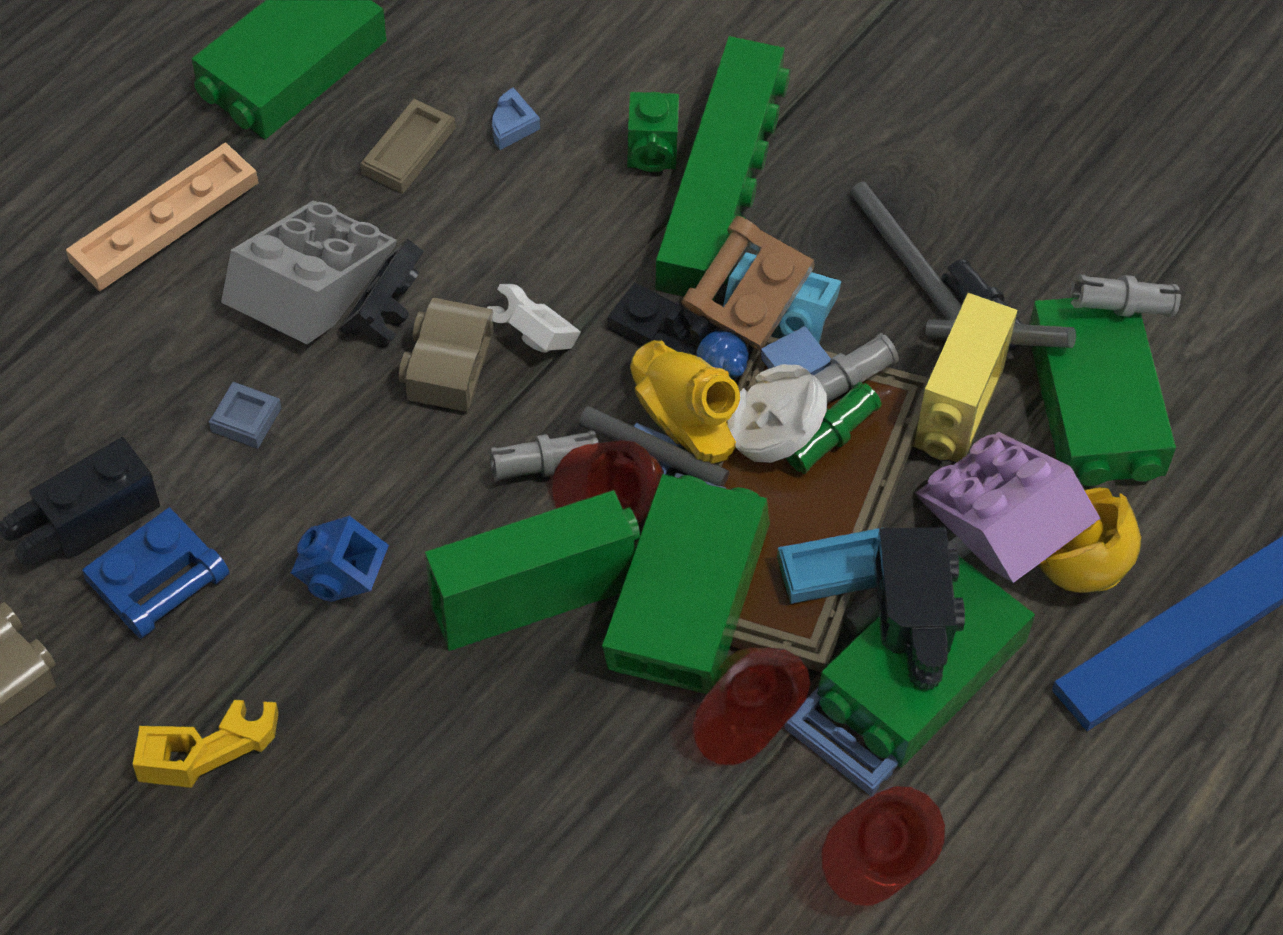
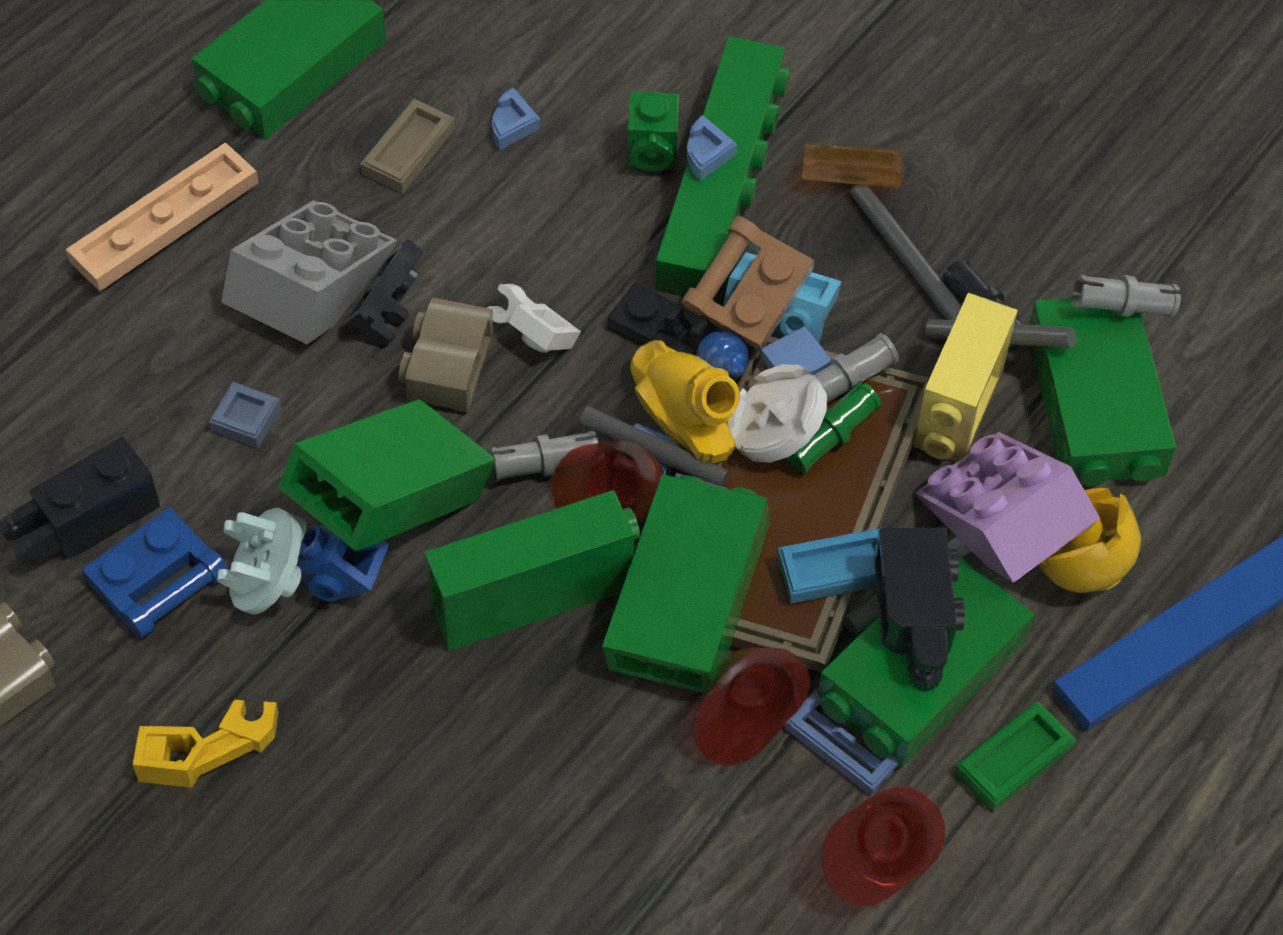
none -> light aqua plate [217,507,306,615]
none -> green brick [278,399,496,552]
none -> medium blue tile [687,115,737,181]
none -> clear orange tile [802,143,903,188]
none -> green tile [954,701,1077,813]

